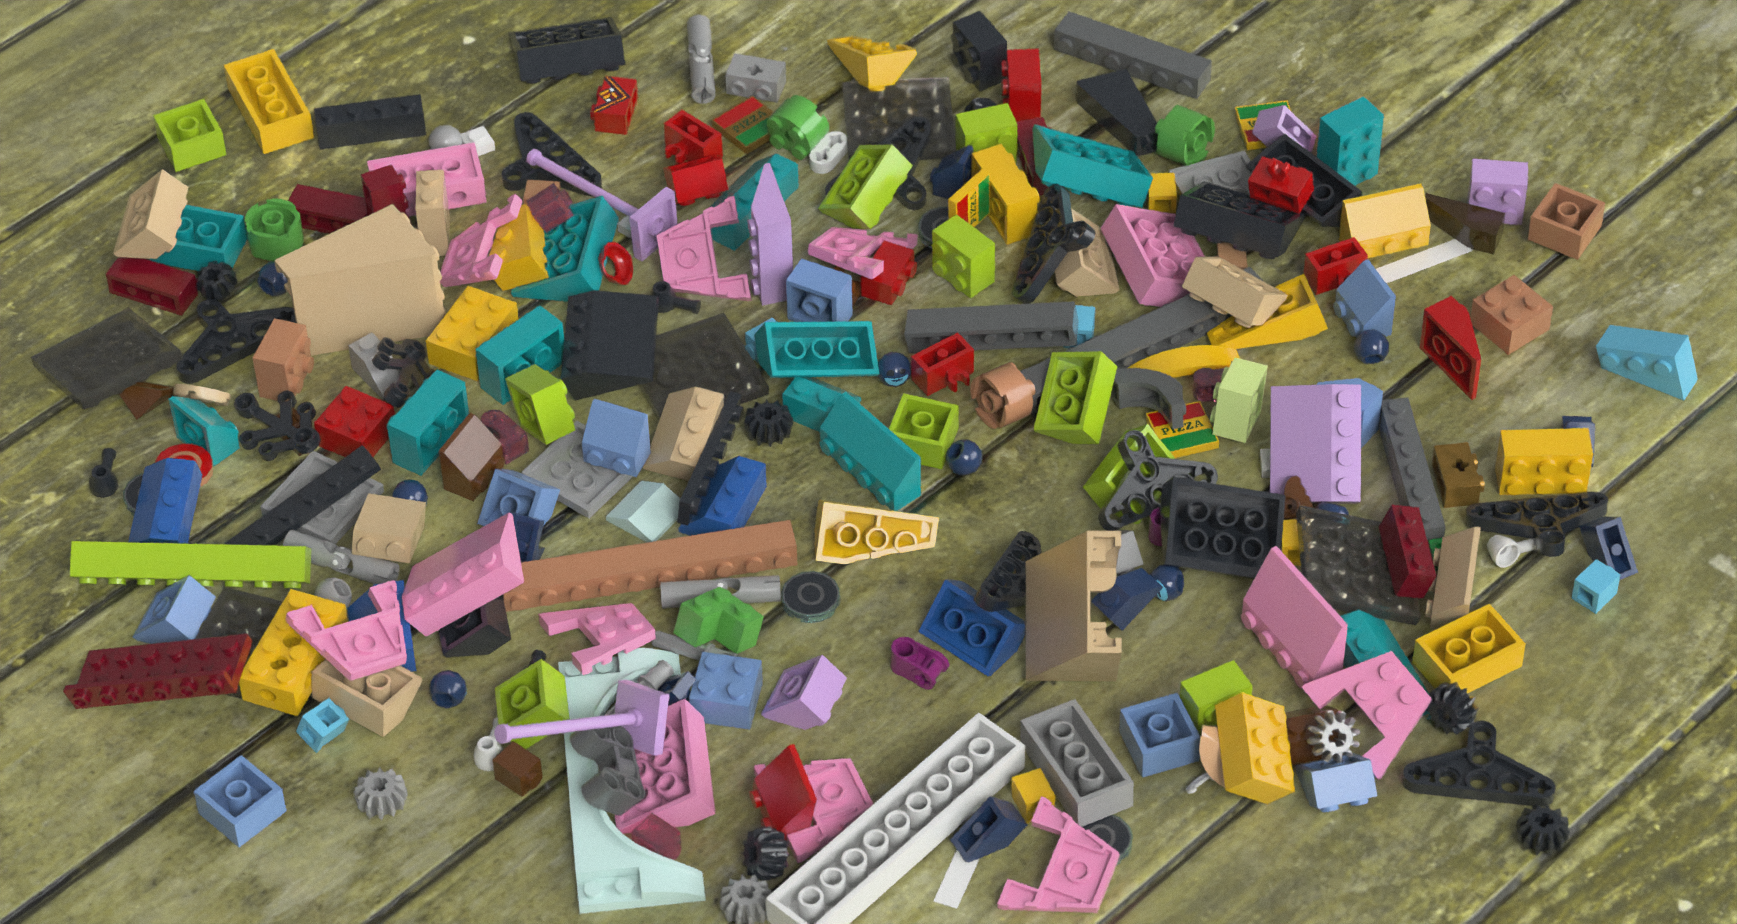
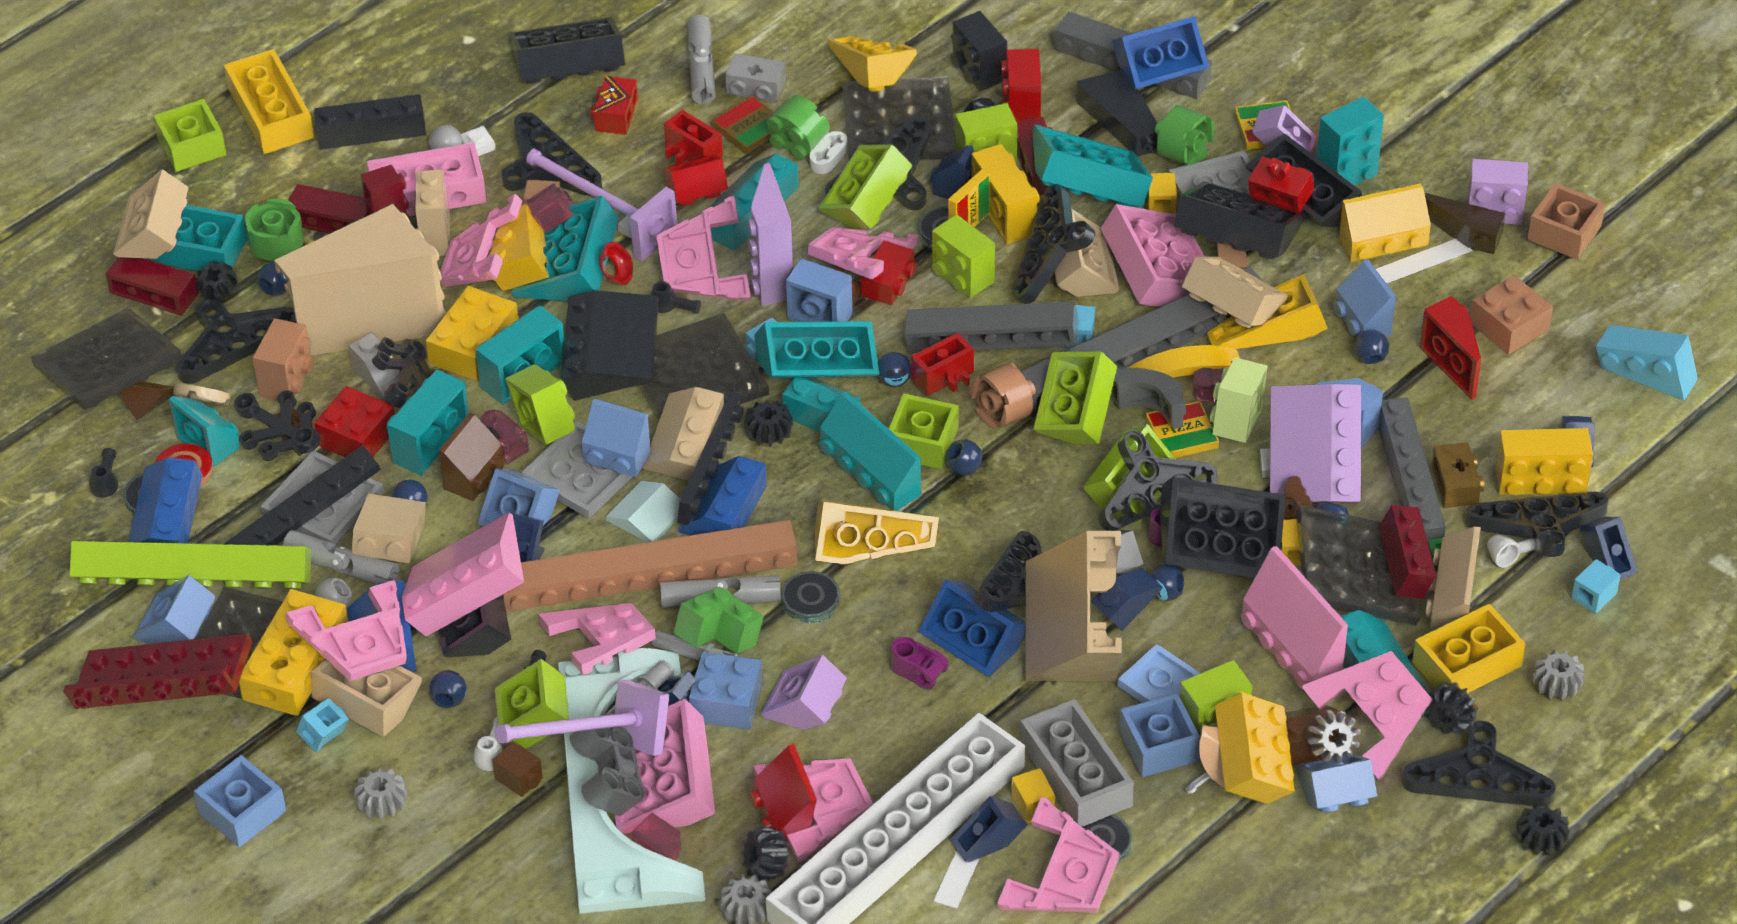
red brick [1303,237,1368,295] -> none
none -> blue slope [1112,16,1209,89]
none -> light blue plate [1118,644,1201,703]
none -> light grey gear [1532,649,1585,701]

